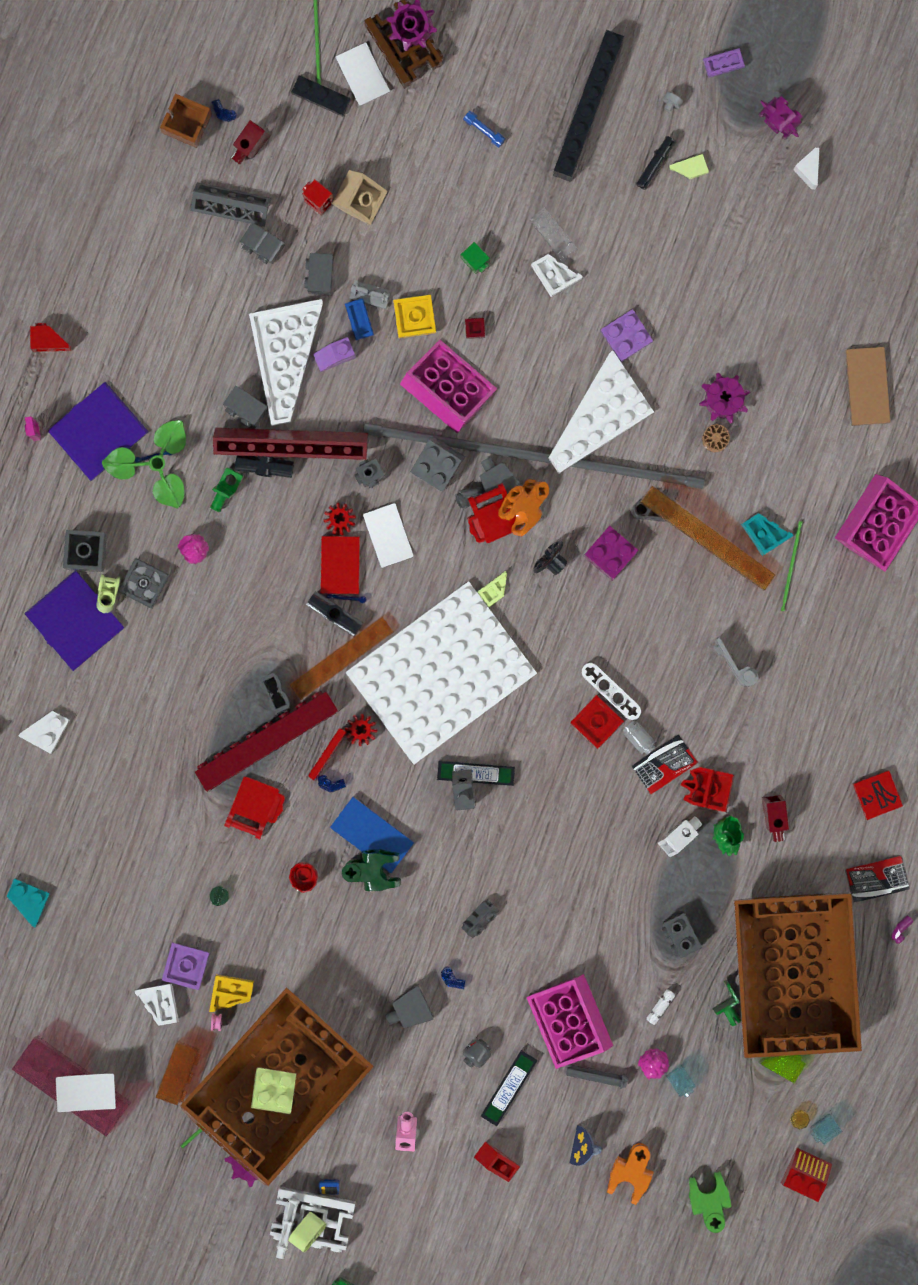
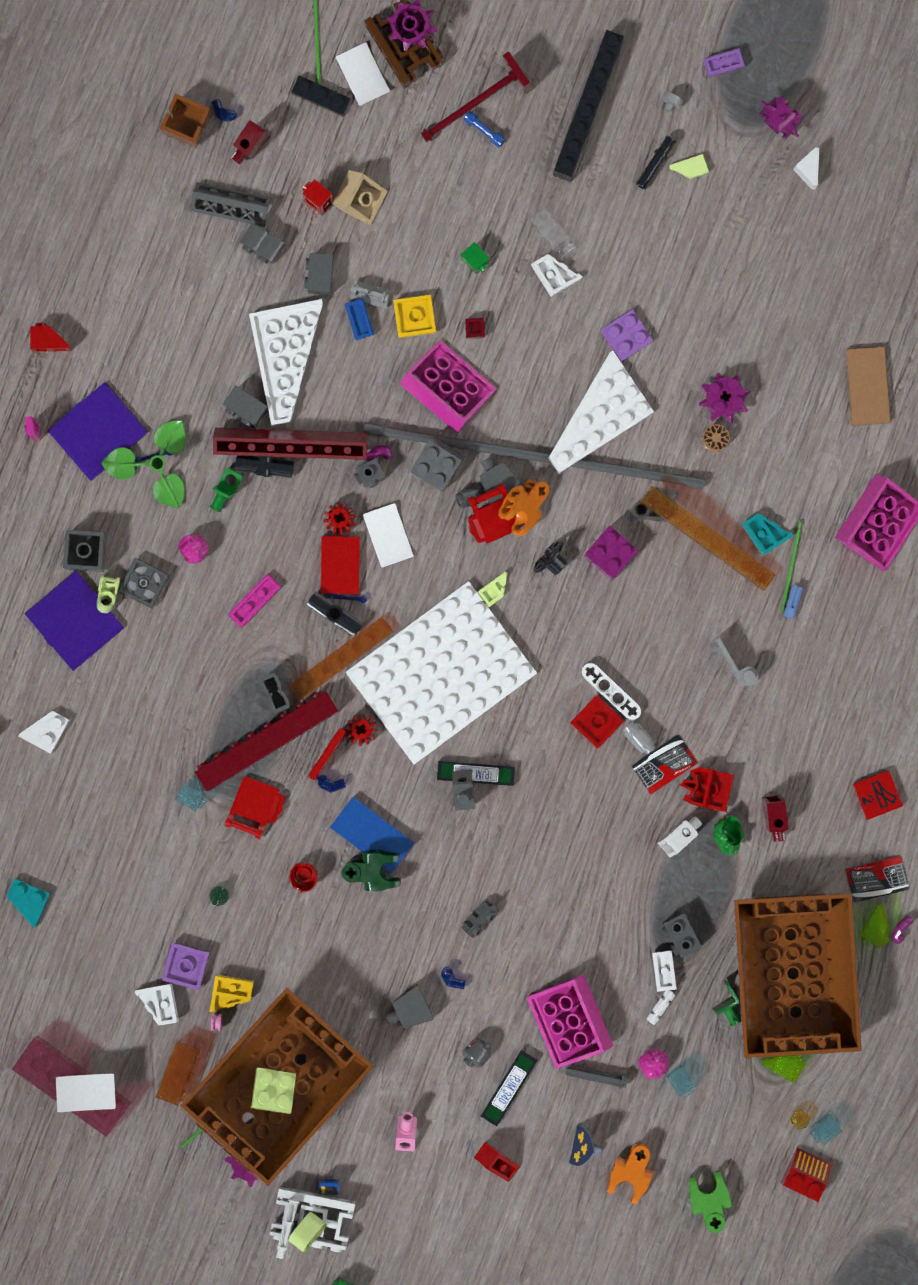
medium lavender slope [313,337,356,372] -> none
none -> clear light blue brick [175,783,207,811]
none -> dark pink tile [228,574,281,628]
none -> magenta arm [367,446,393,462]
none -> dark red tile [421,51,533,142]
none -> white plate [652,950,676,992]
none -> medium blue piece [783,585,804,619]
none -> clear neon green slope [858,903,890,948]

